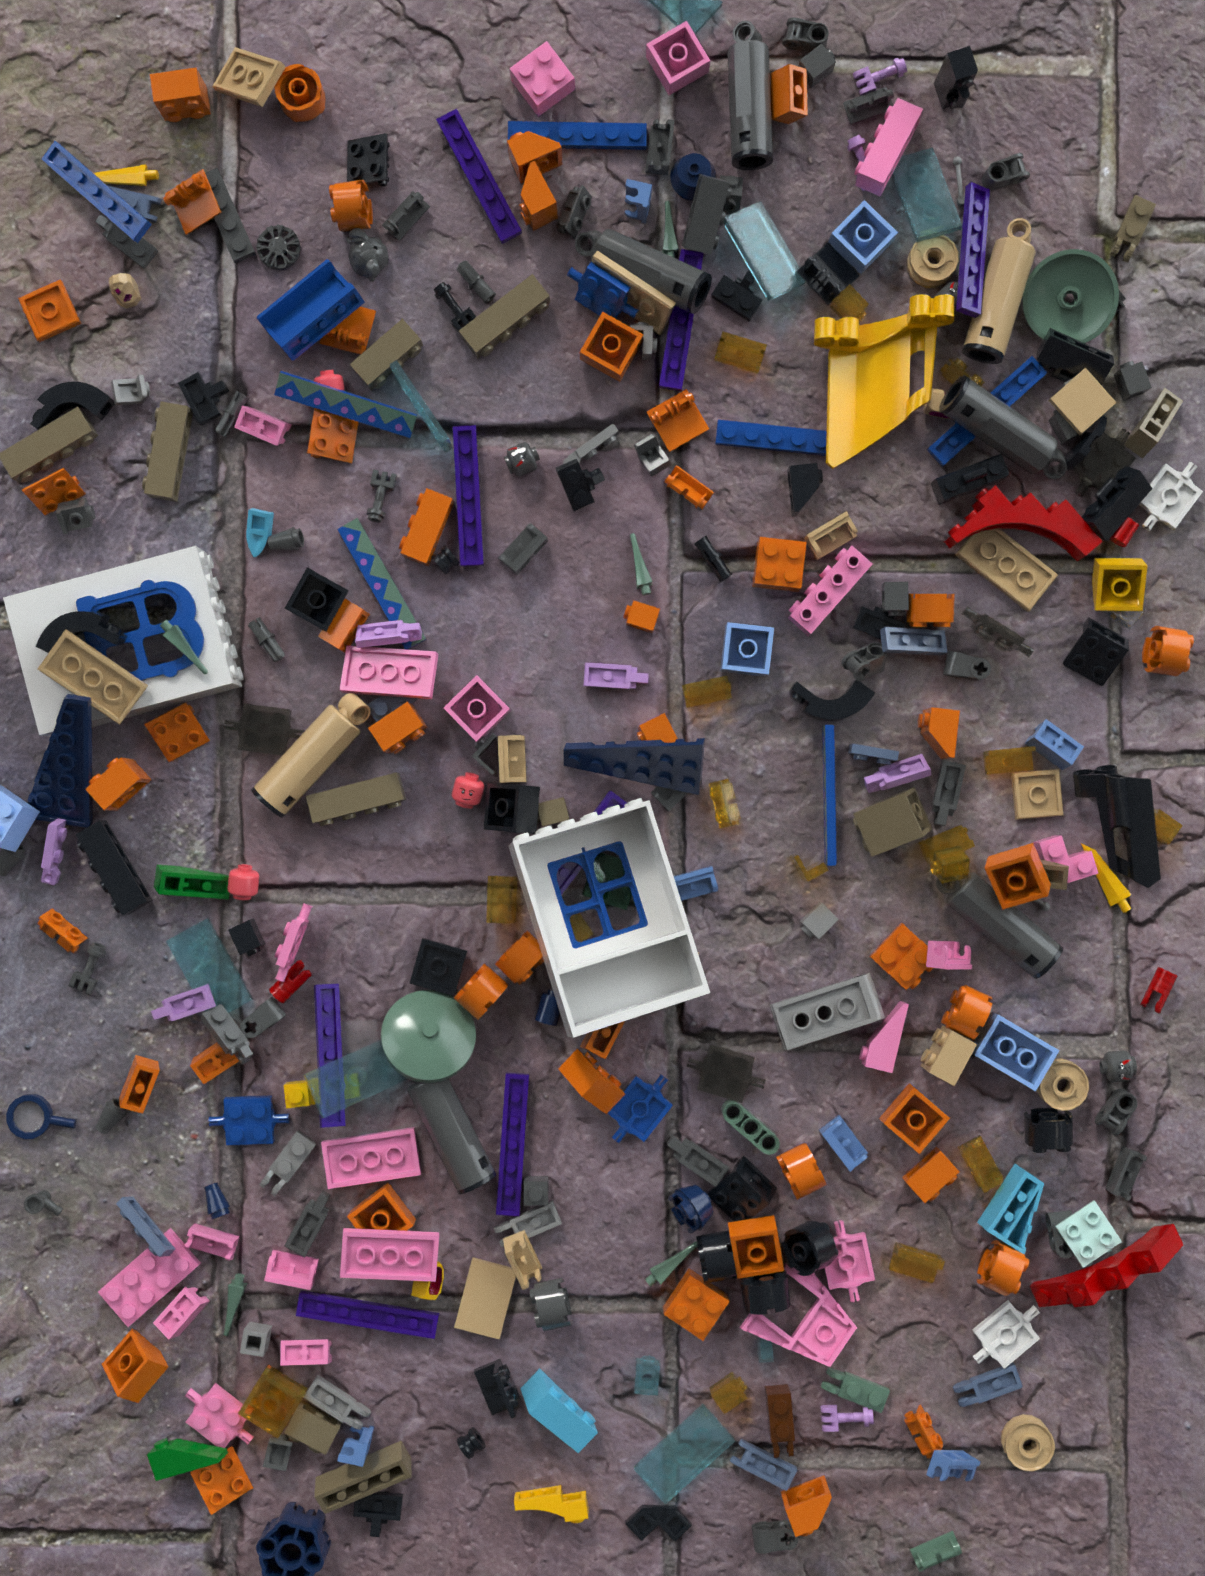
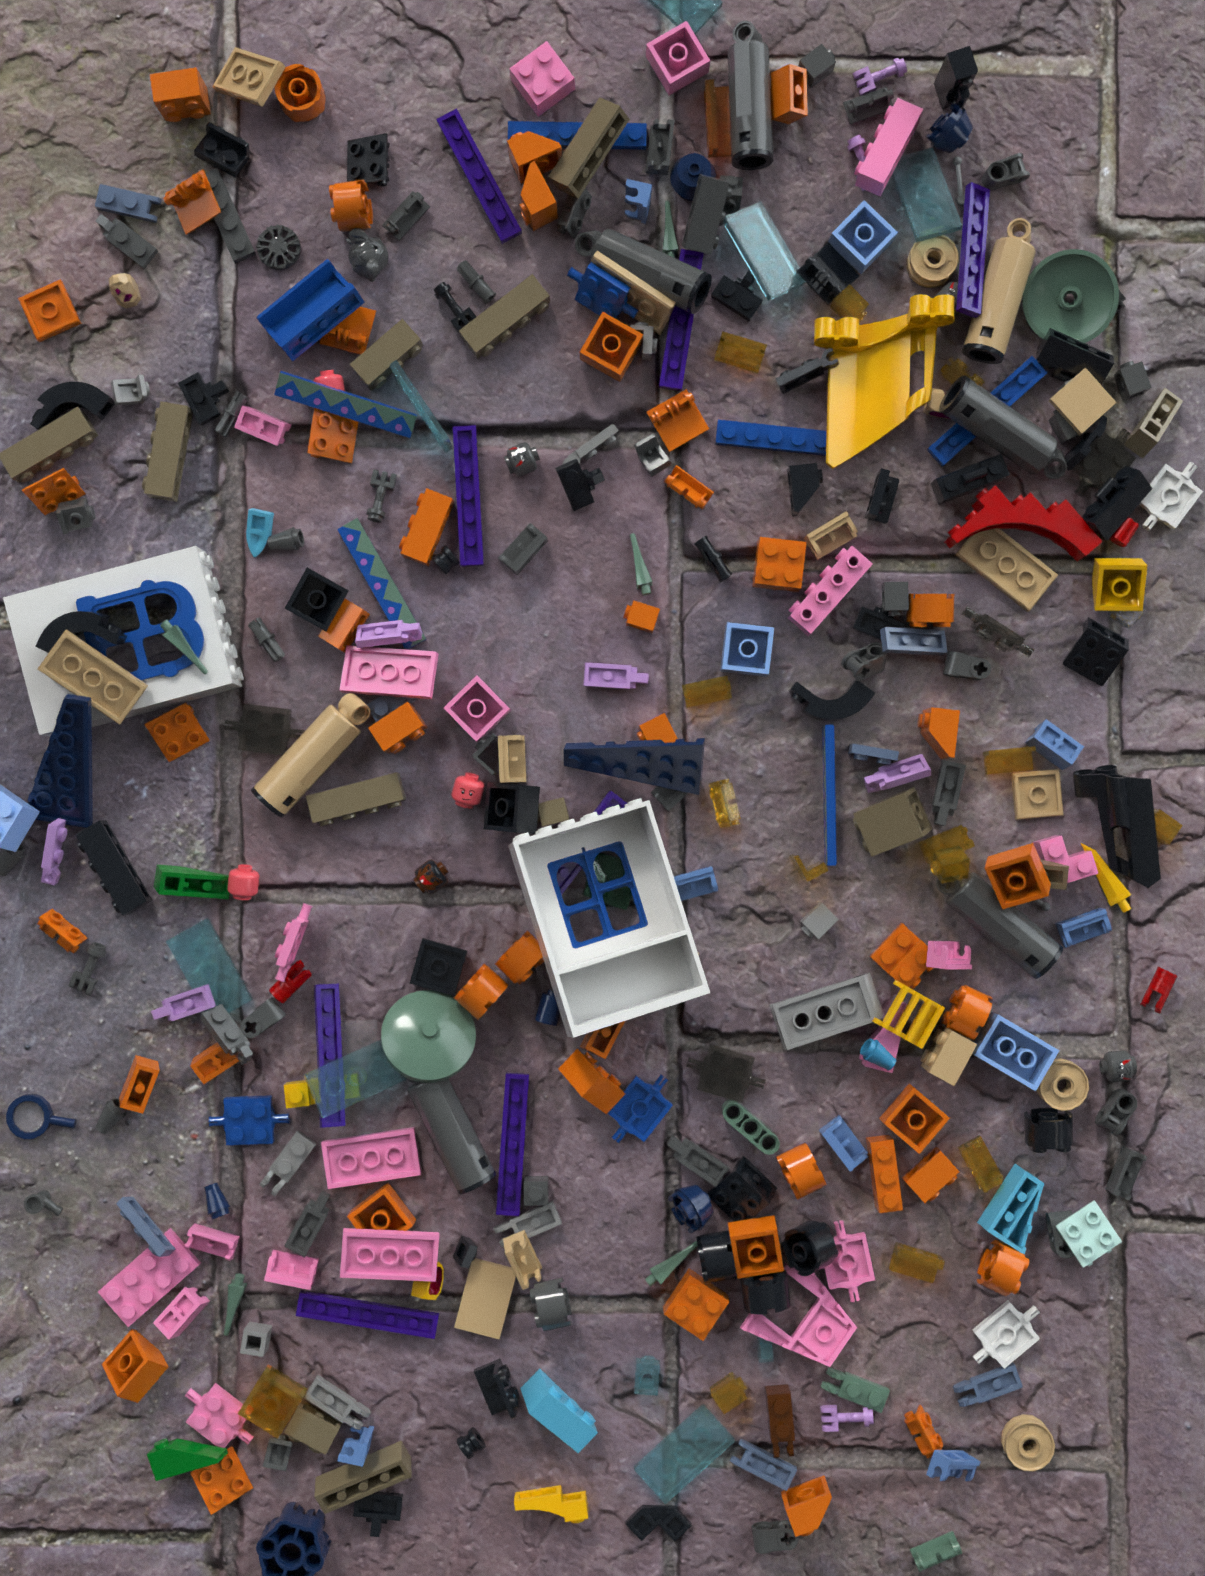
blue plate [42,141,152,243] -> none
orange brick [85,757,152,811] -> none
yellow bar [94,165,159,186] -> none
black brick [228,919,265,957] -> none
bright pink hinge [280,1339,332,1366] -> none
clear yellow hinge [486,875,517,924] -> none
clear yellow brick [570,913,594,942] -> none
dark grey piece [782,17,829,52] -> none
red arch [1030,1224,1183,1308] -> none
dark tan hinge [1109,195,1156,263] -> none
orange brick [1142,626,1194,676] -> none
none -> black bracket [194,122,250,178]
none -> head [413,859,449,894]
none -> black plate [453,1236,478,1269]
none -> dark tan brick [548,97,630,199]
none -> clear orange panel [703,79,731,158]
none -> black plate [775,348,839,394]
none -> dark azure cone [860,1038,896,1071]
none -> black bracket [865,468,899,524]
none -> orange brick [866,1135,903,1213]
none -> yellow plate [872,980,945,1049]
none -> dark blue cone [926,103,973,153]
none -> medium blue hinge [1055,908,1112,948]

